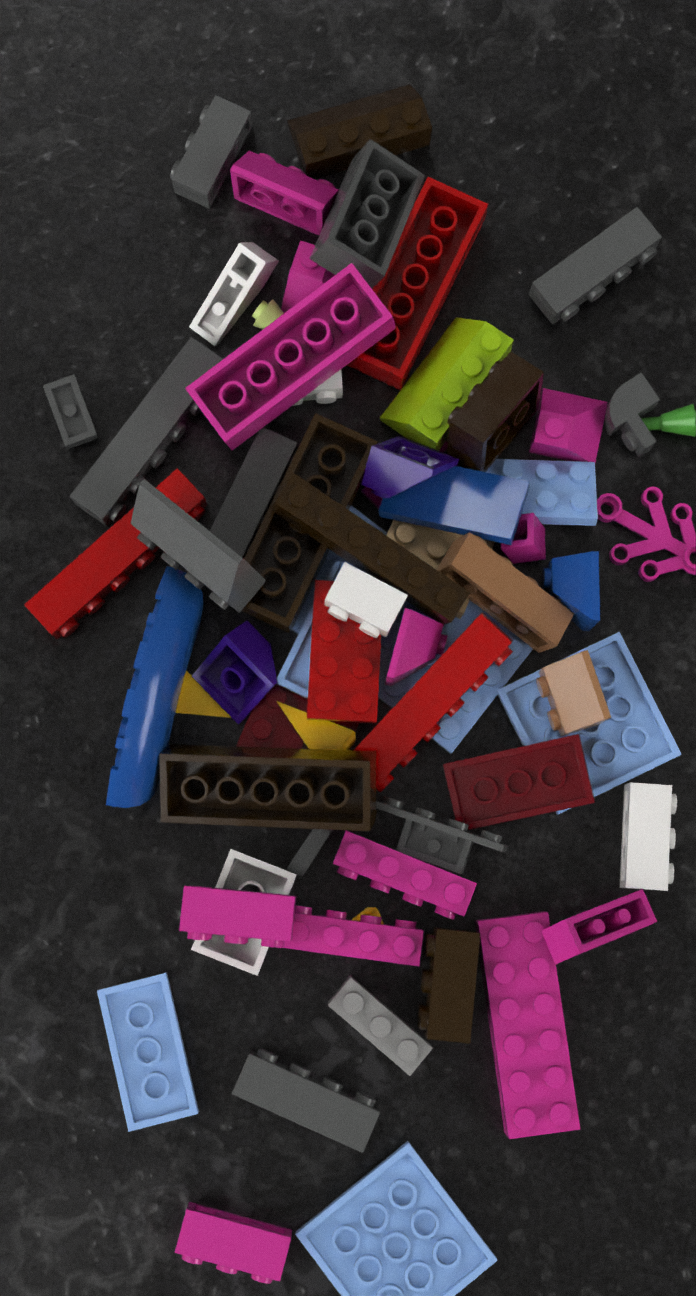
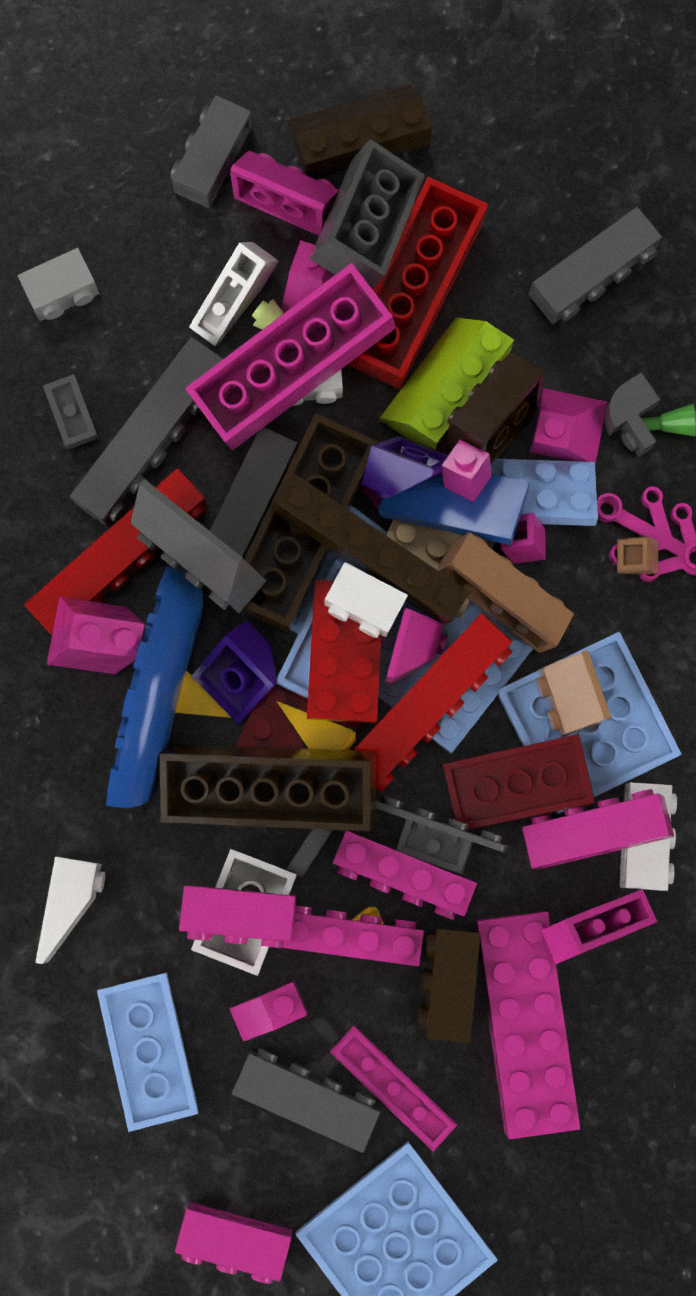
light grey brick [328,975,433,1076] -> none
blue slope [542,551,600,631] -> none
none -> light grey brick [17,248,99,321]
none -> white slope [35,857,105,964]
none -> dark pink slope [47,597,145,674]
none -> dark pink slope [229,980,308,1041]
none -> dark pink tile [330,1025,457,1152]
none -> dark pink brick [441,440,491,502]
none -> dark pink brick [522,789,674,869]
none -> medium nougat slope [617,537,658,574]

